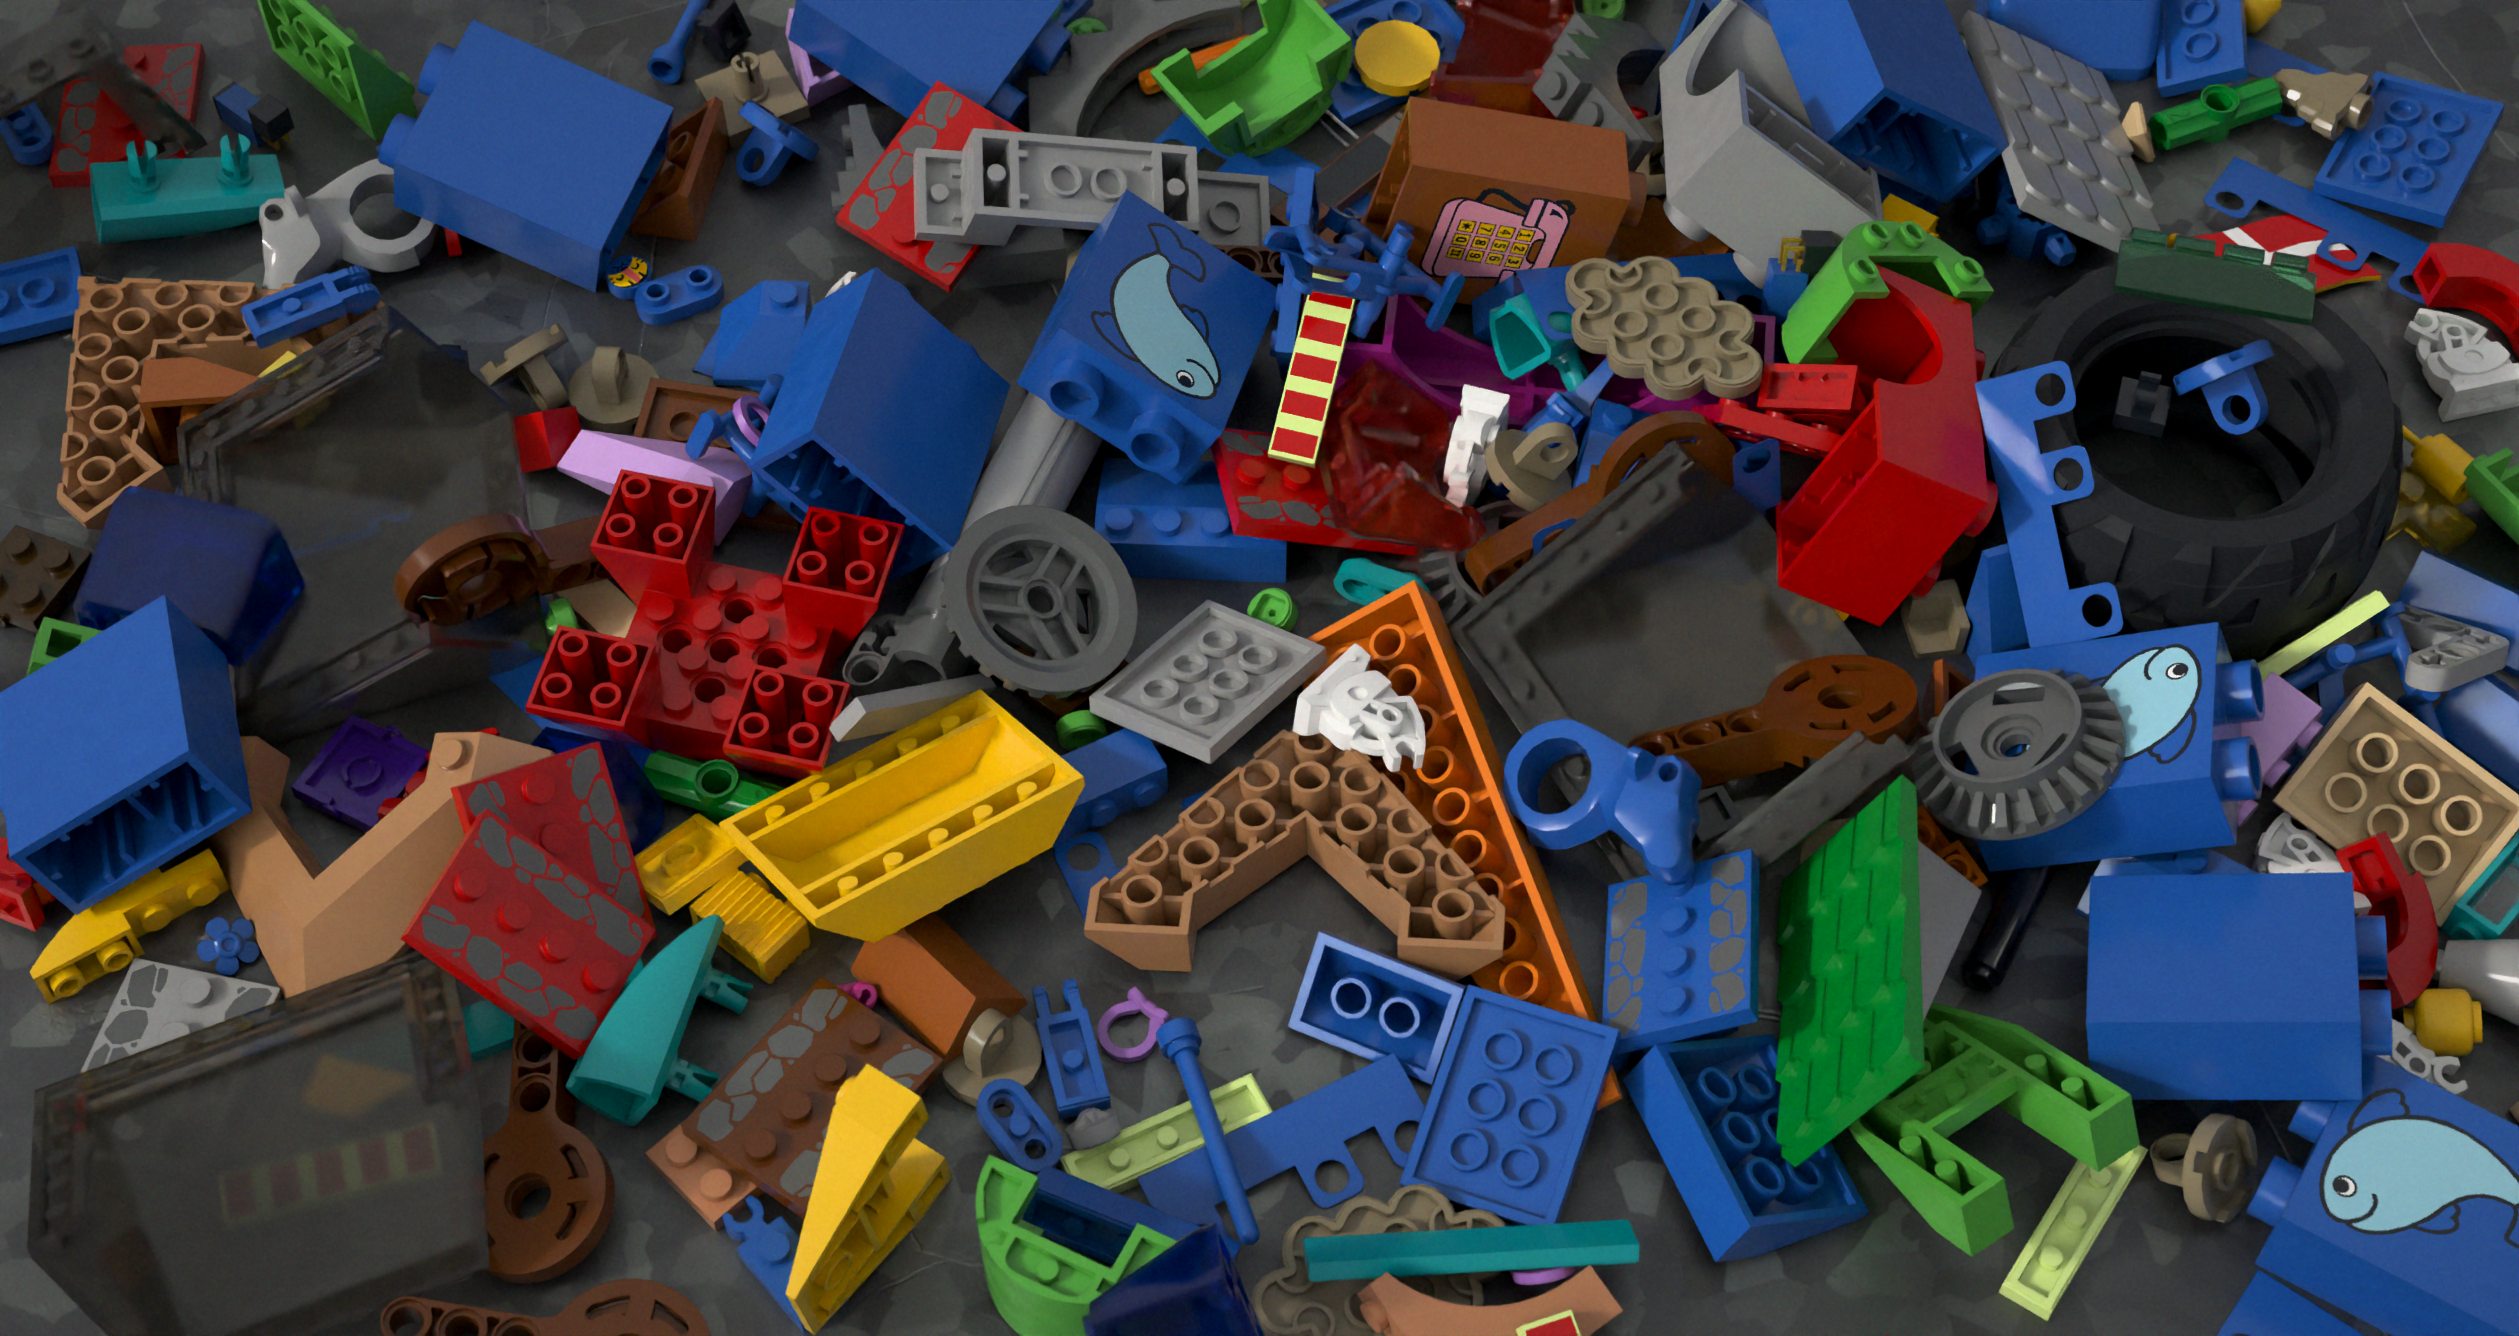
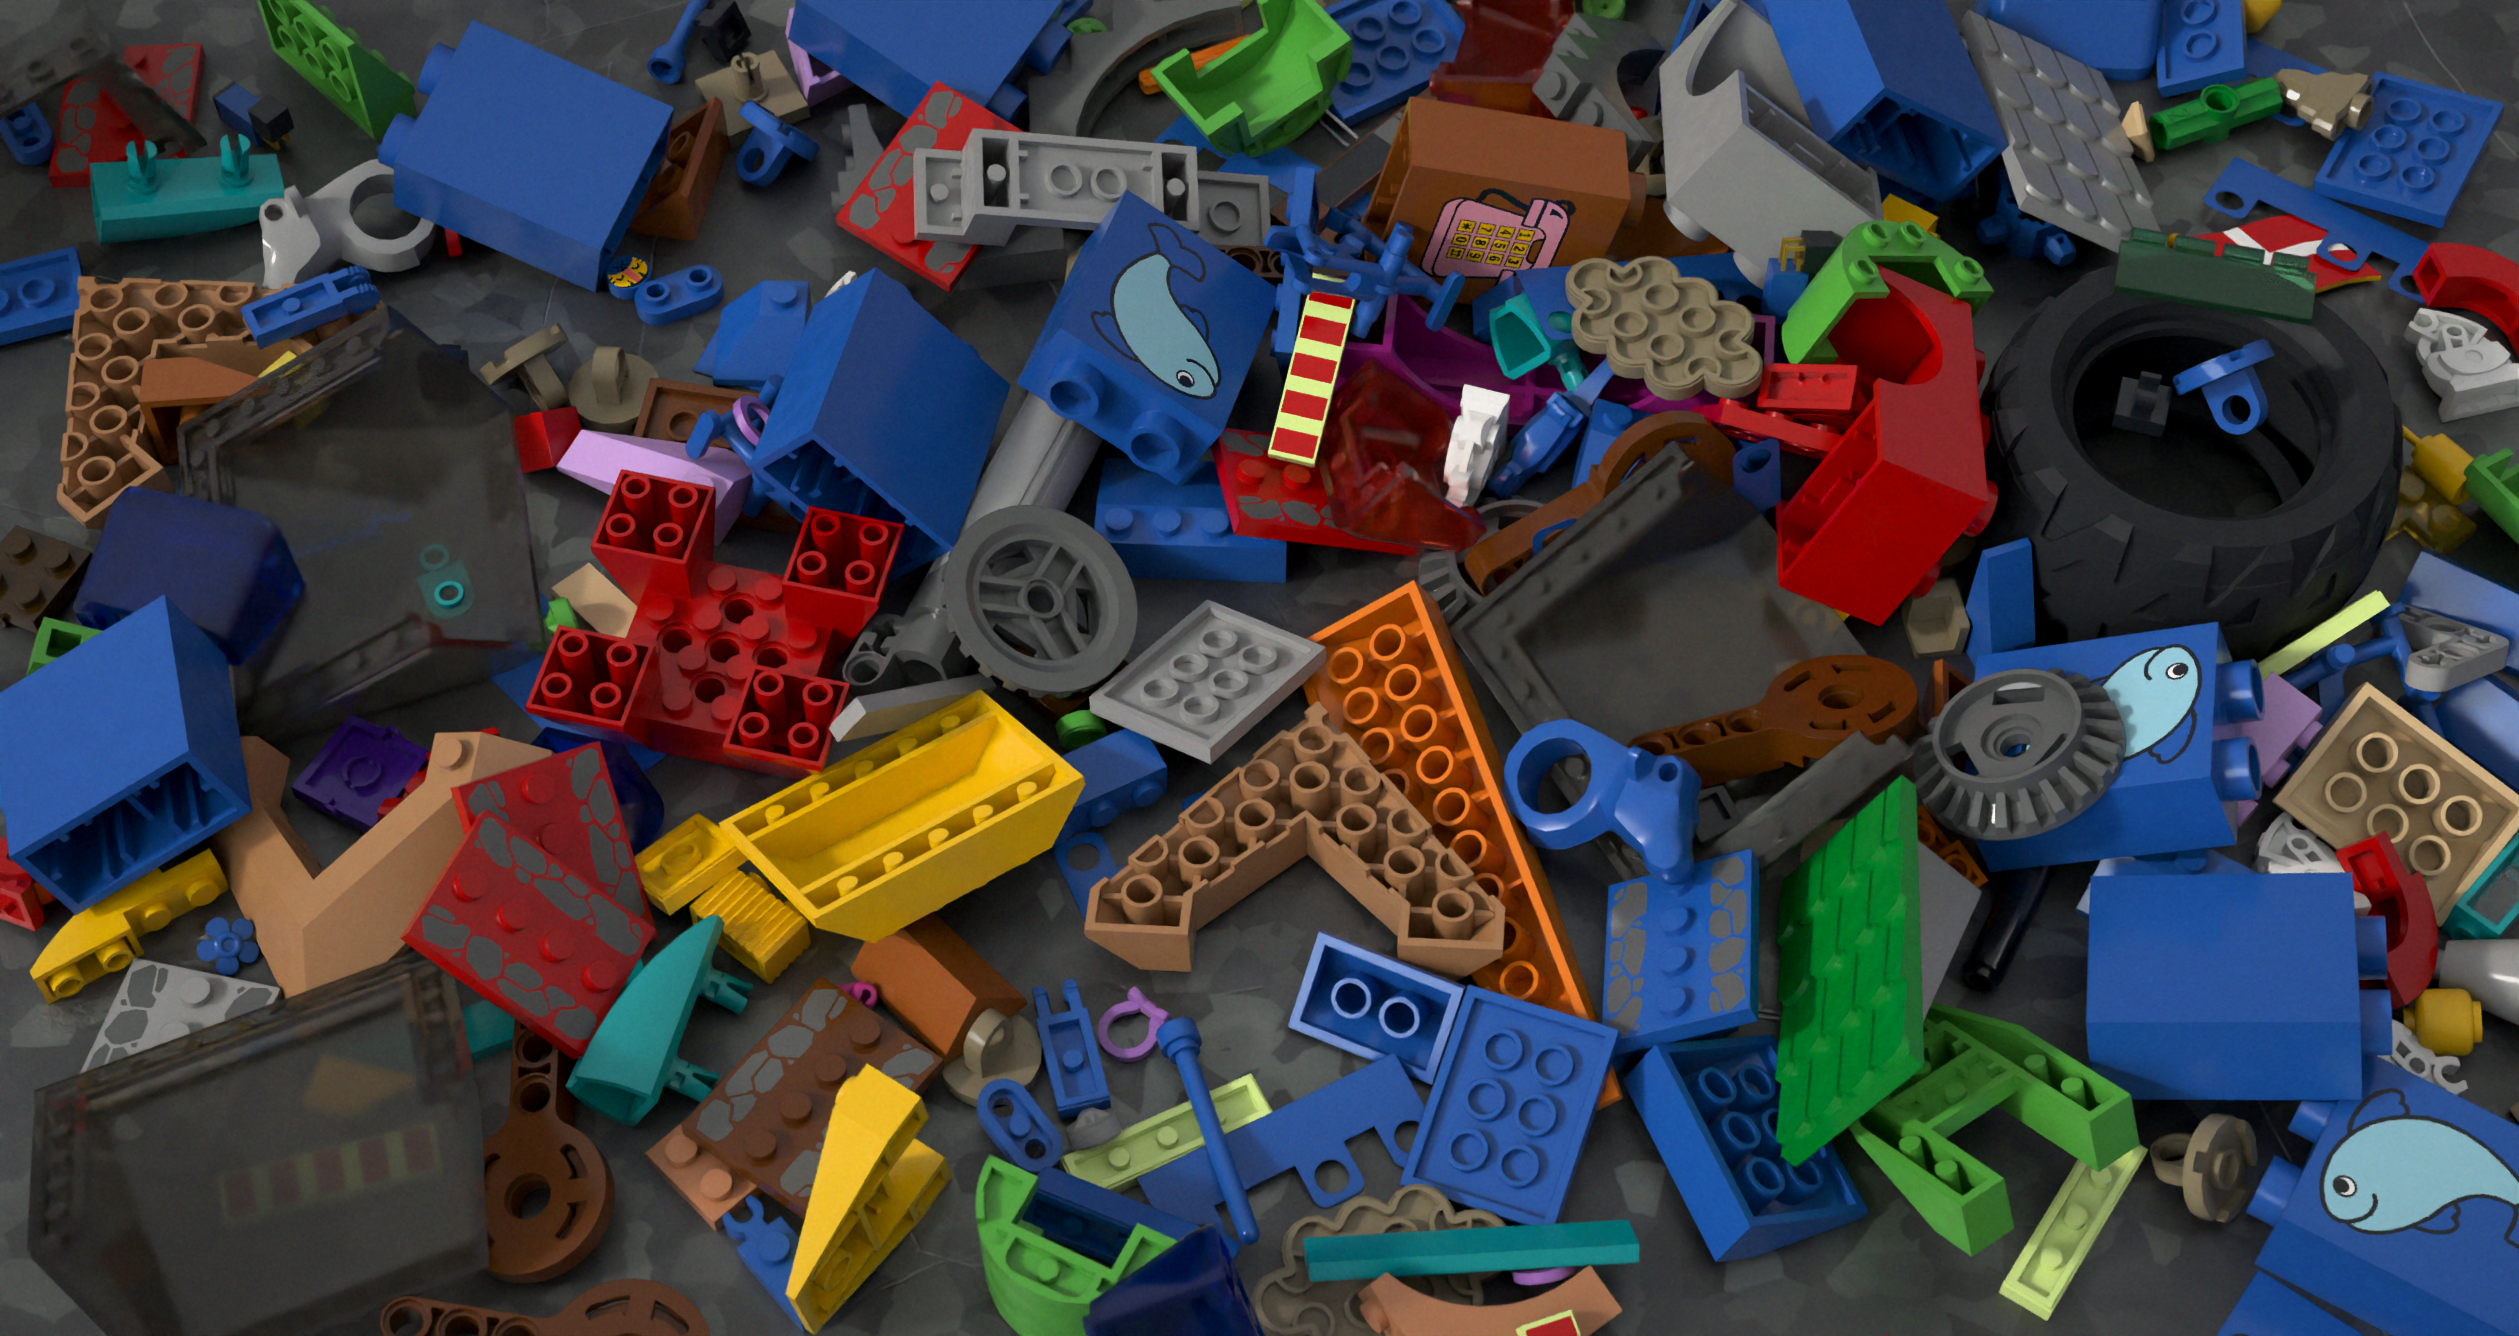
reddish brown beam [393,513,612,628] -> none
green piece [640,750,786,824] -> none
bright green tile [1247,588,1298,632] -> none
white piece [1293,643,1425,772] -> none
teal plate [1334,558,1431,606] -> none
yellow tile [1353,20,1440,97] -> none
dark tan tile [1485,422,1578,512] -> none
blue piece [1974,361,2123,648] -> none

